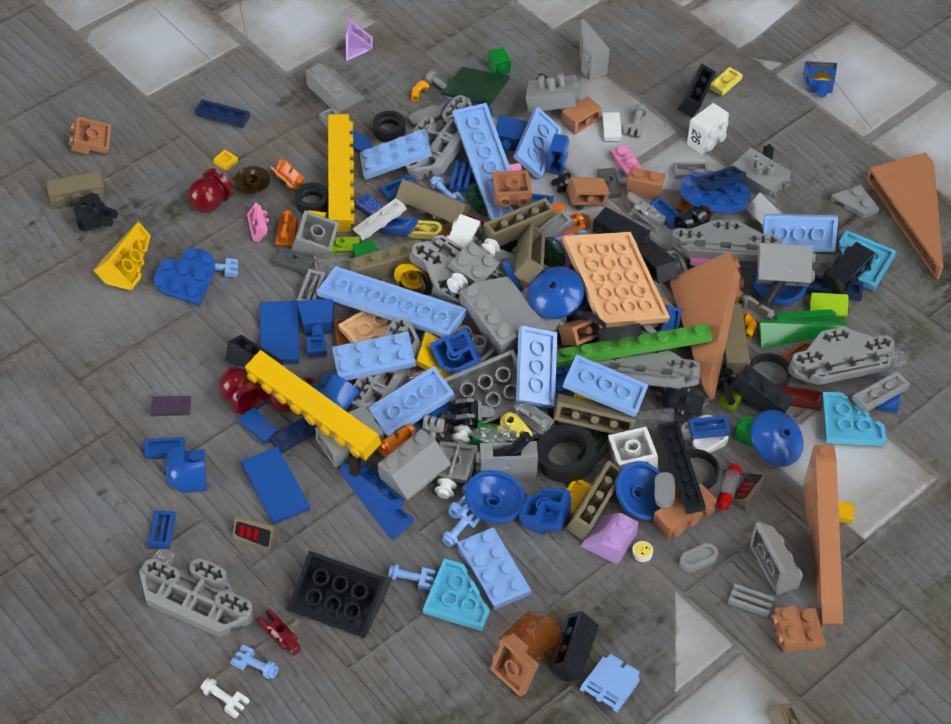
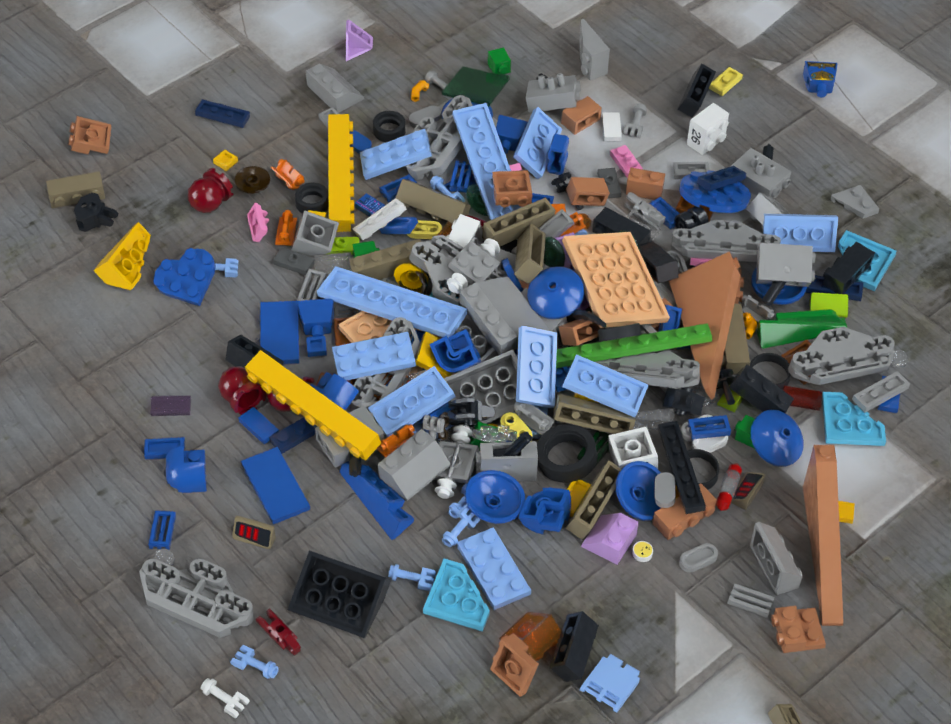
nougat slope [867,152,943,280] -> none

